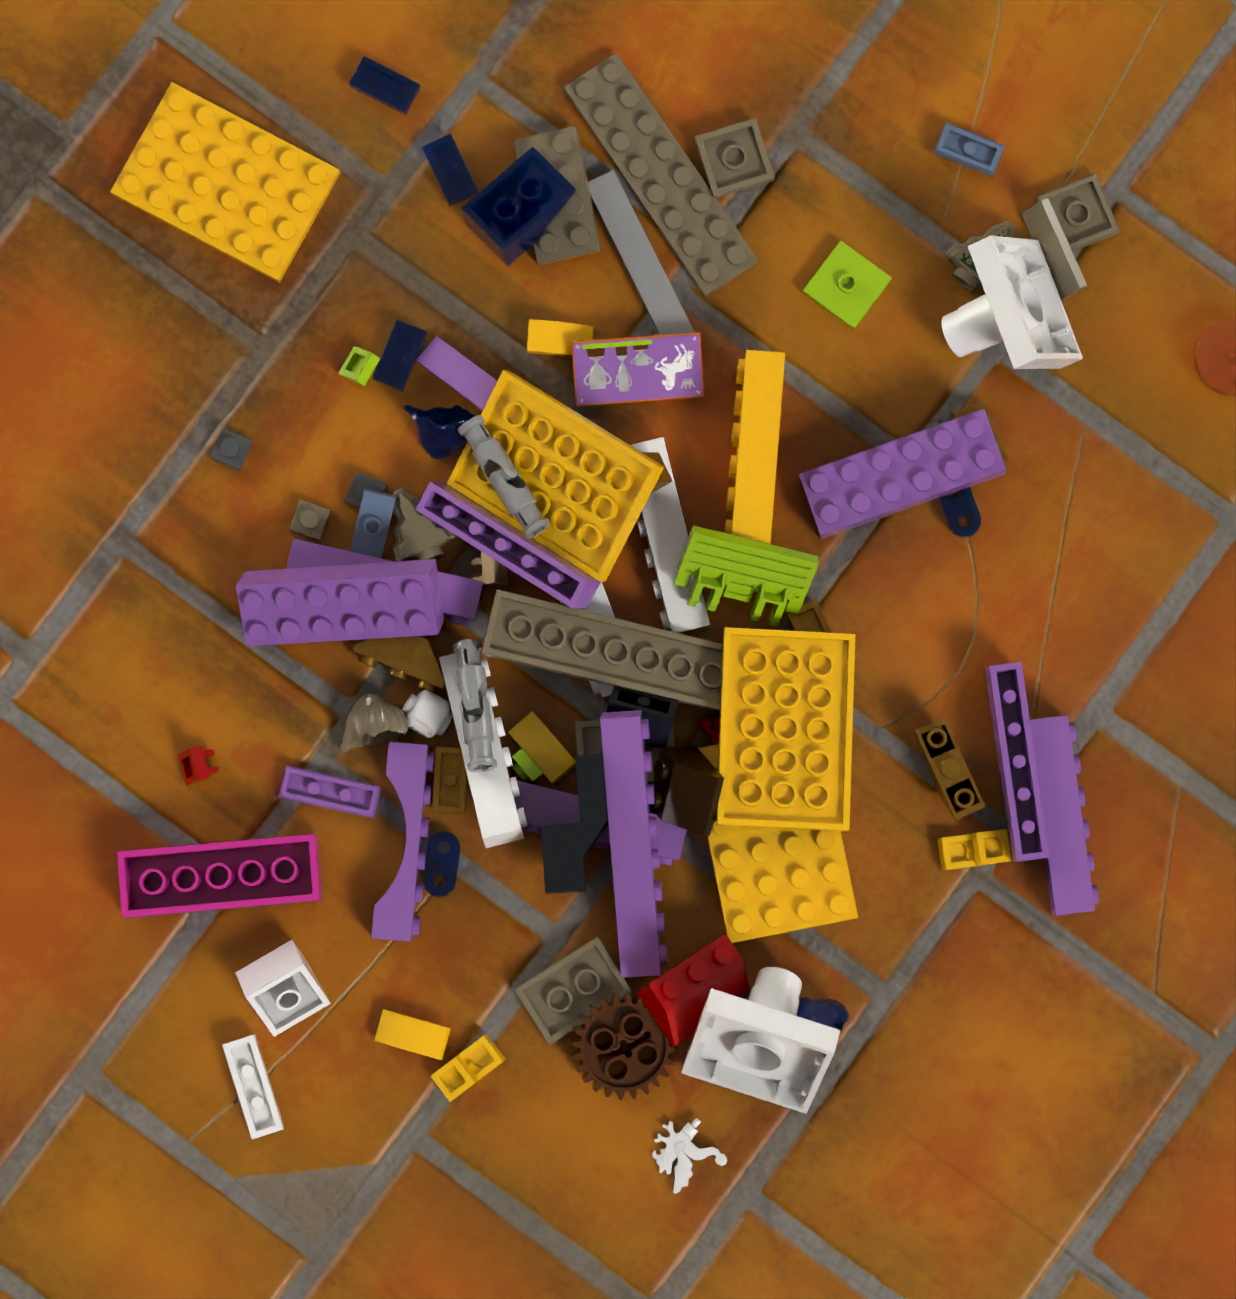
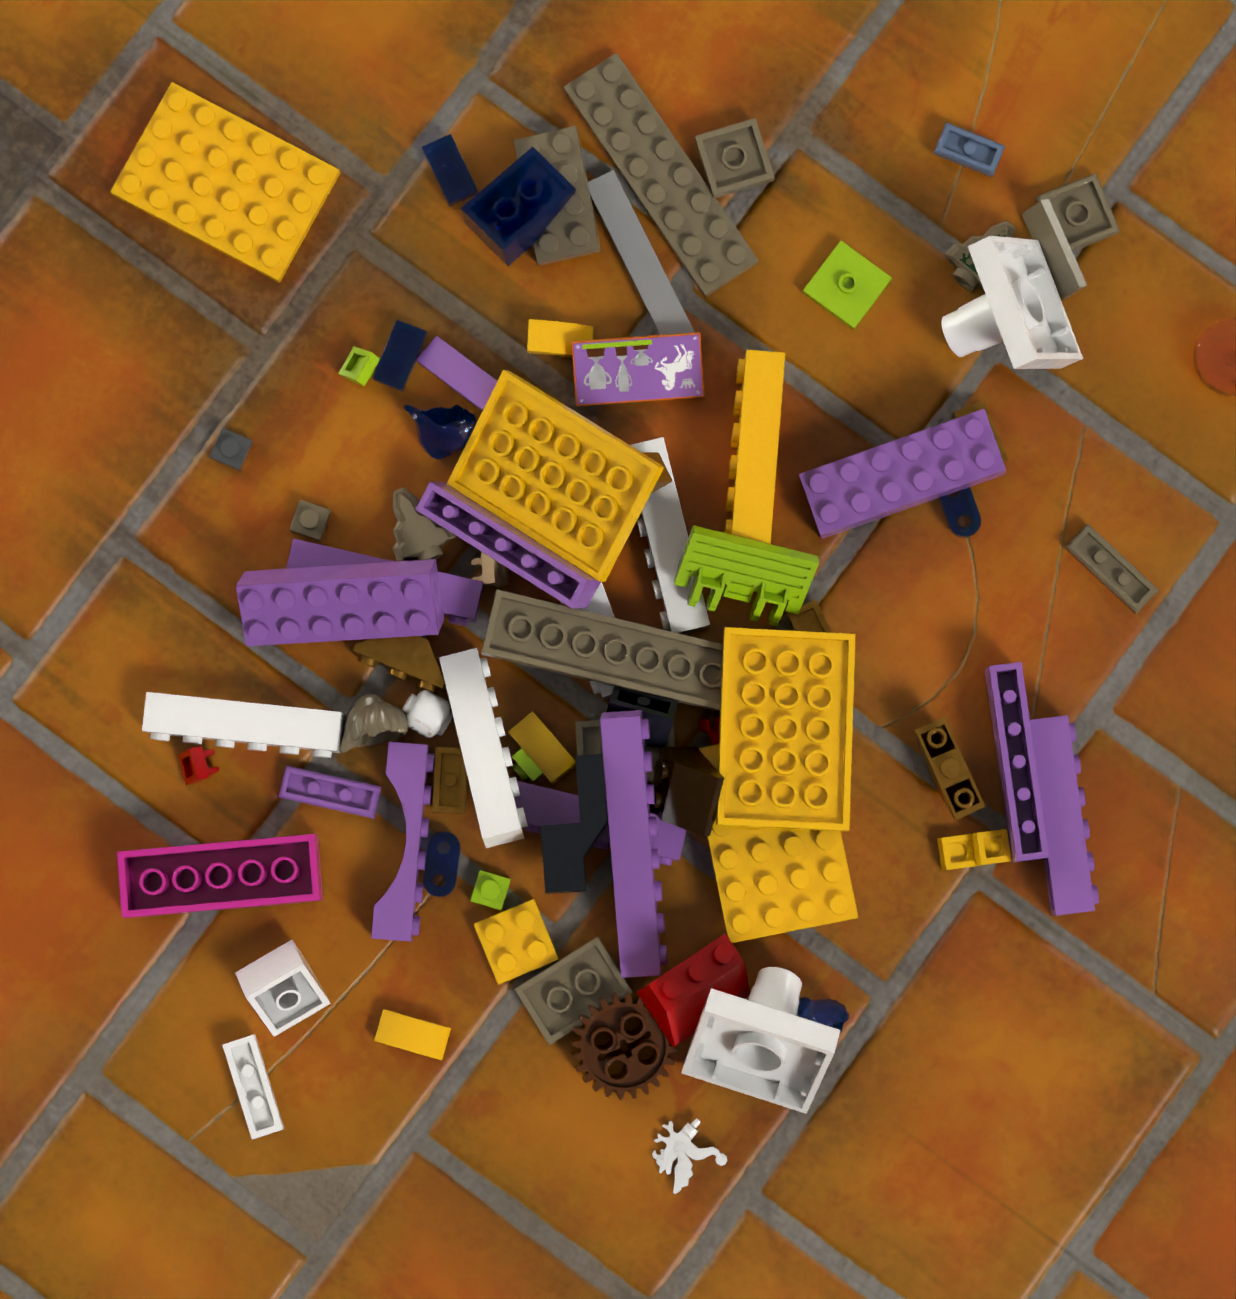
dark grey plate [344,472,387,509] -> none
clear blue plate [349,56,421,115] -> none
sand blue plate [350,488,396,559] -> none
yellow slope [431,1033,506,1102] -> none
light grey piece [453,639,497,773] -> none
light grey piece [458,415,551,539] -> none
none -> white brick [142,692,344,758]
none -> lime plate [470,870,511,911]
none -> yellow plate [474,899,559,985]
none -> dark tan tile [1065,524,1158,614]

